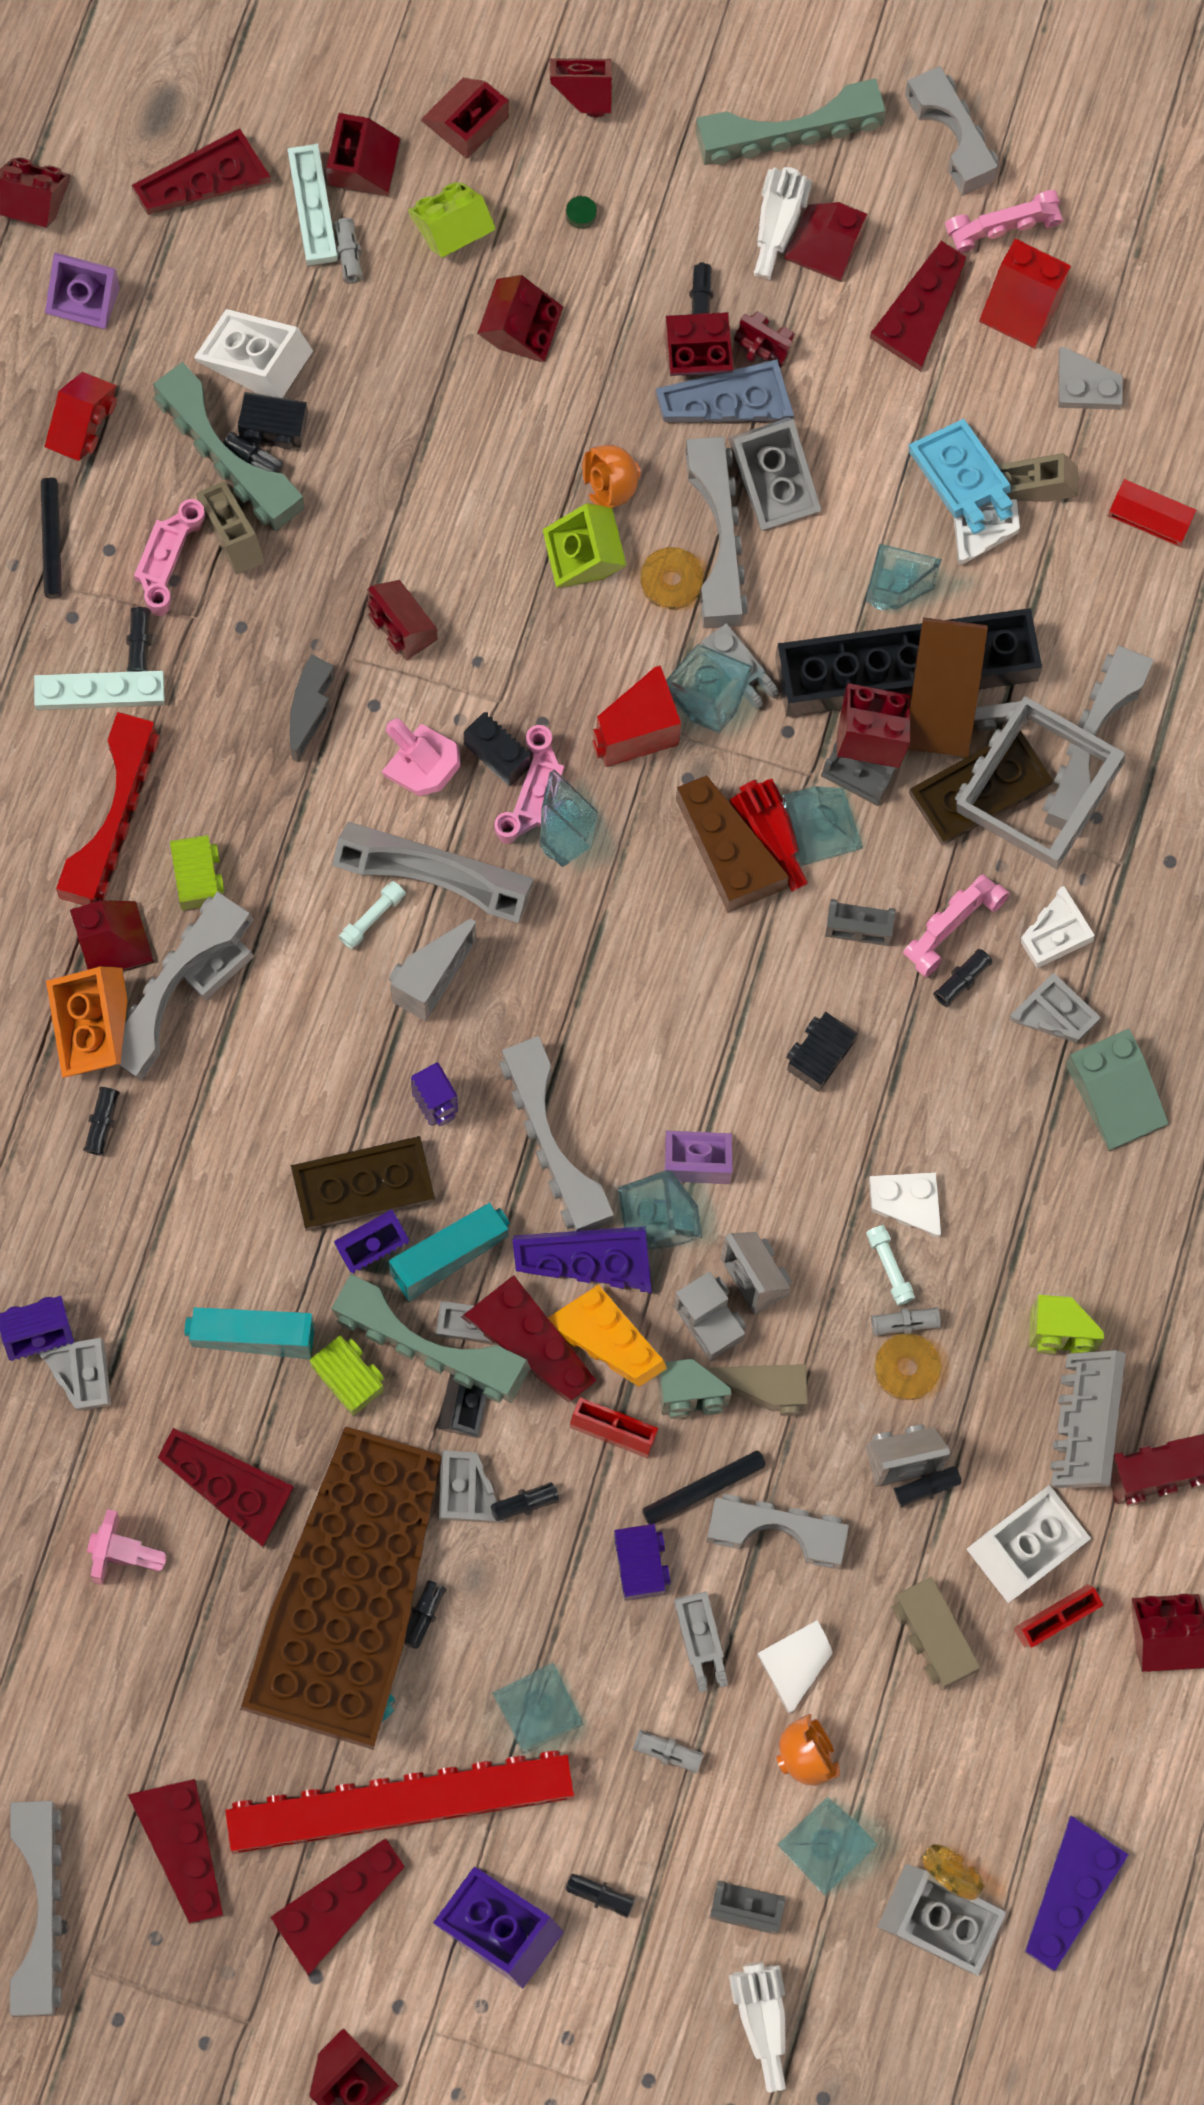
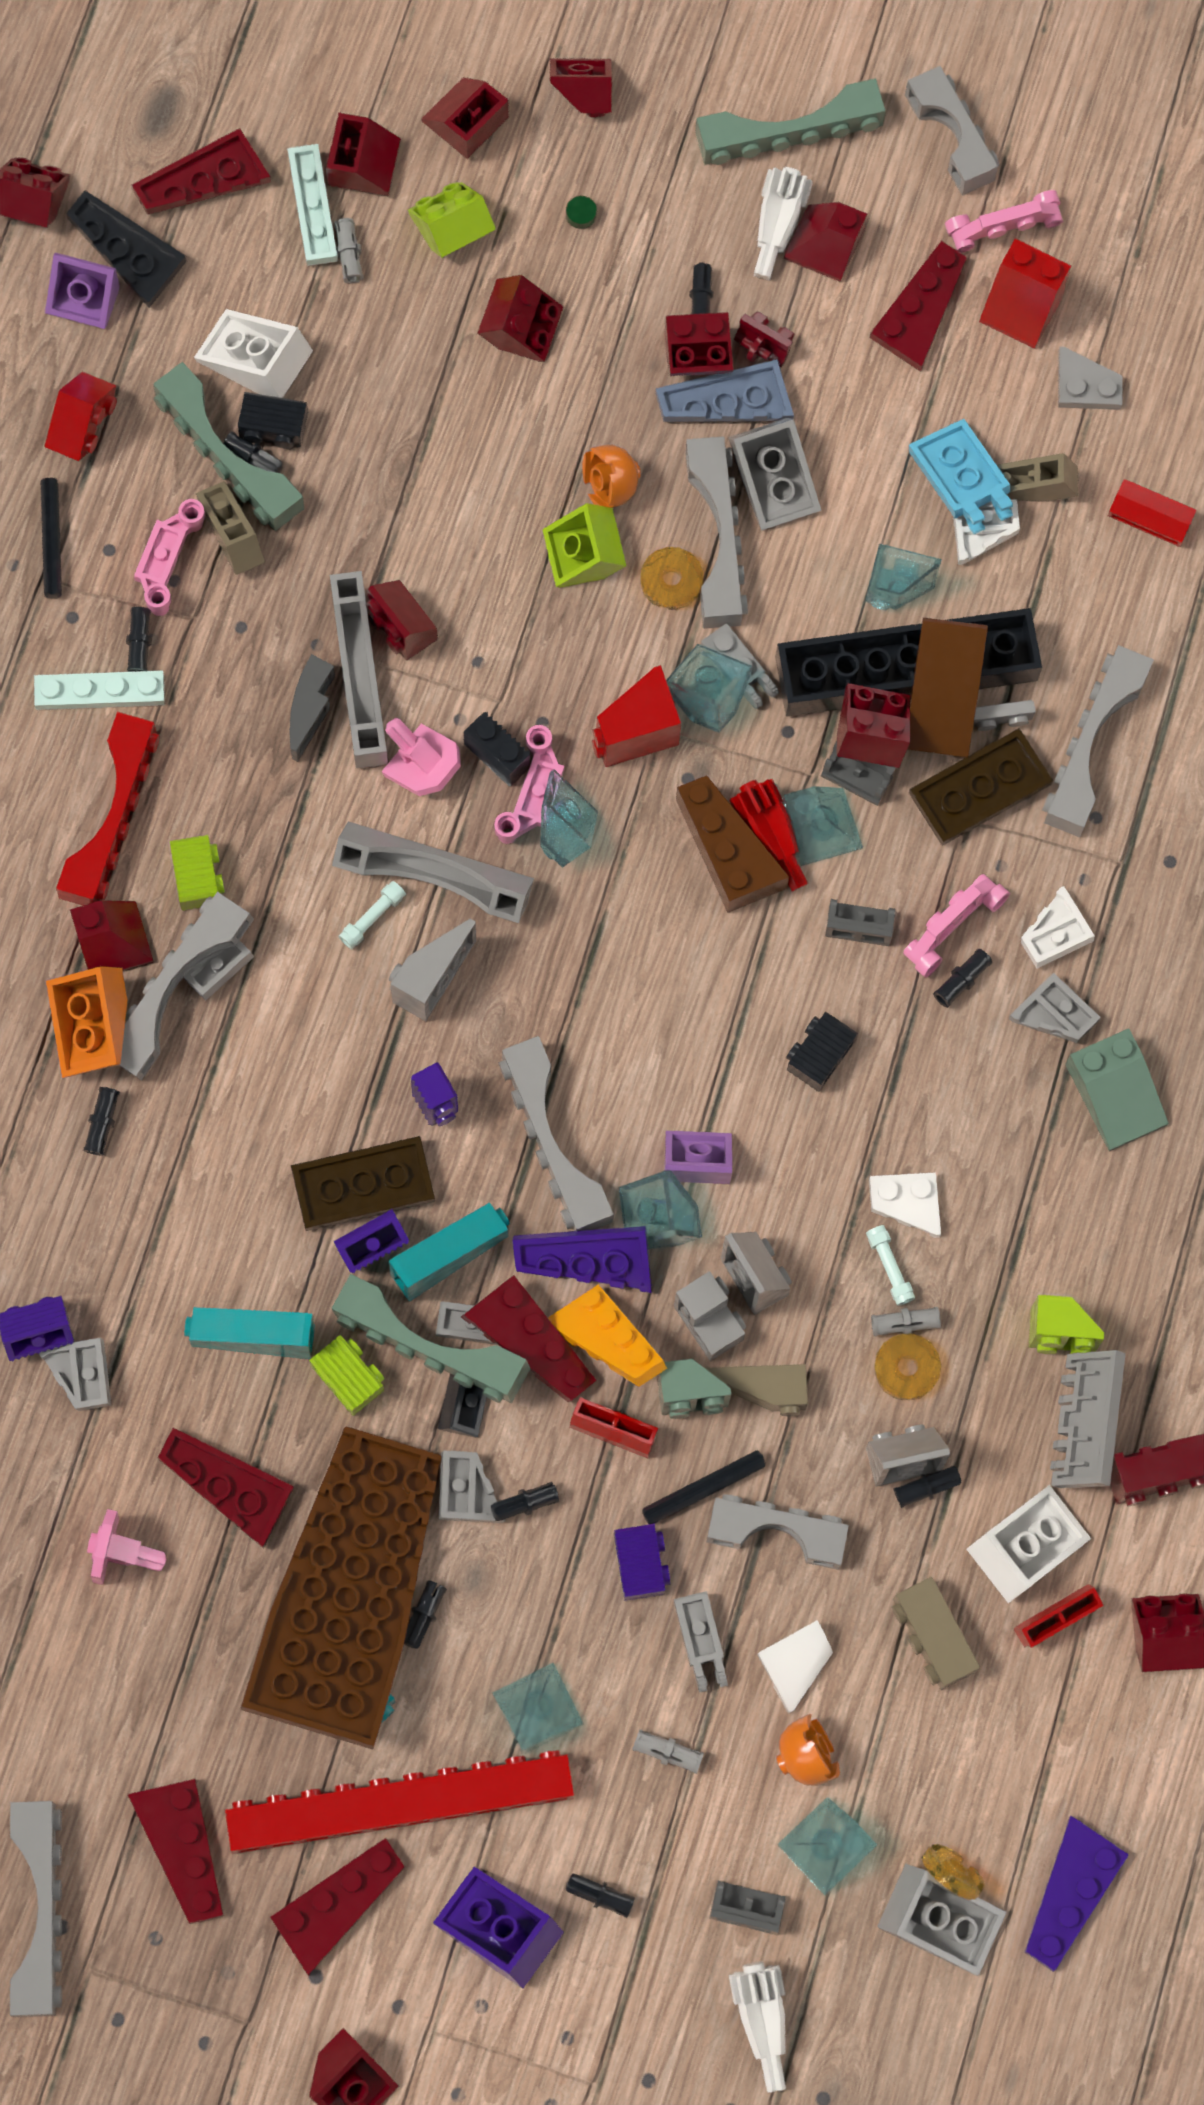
light grey window [955,696,1125,870] -> none
none -> black wing [66,190,187,308]
none -> light grey arch [330,571,388,769]

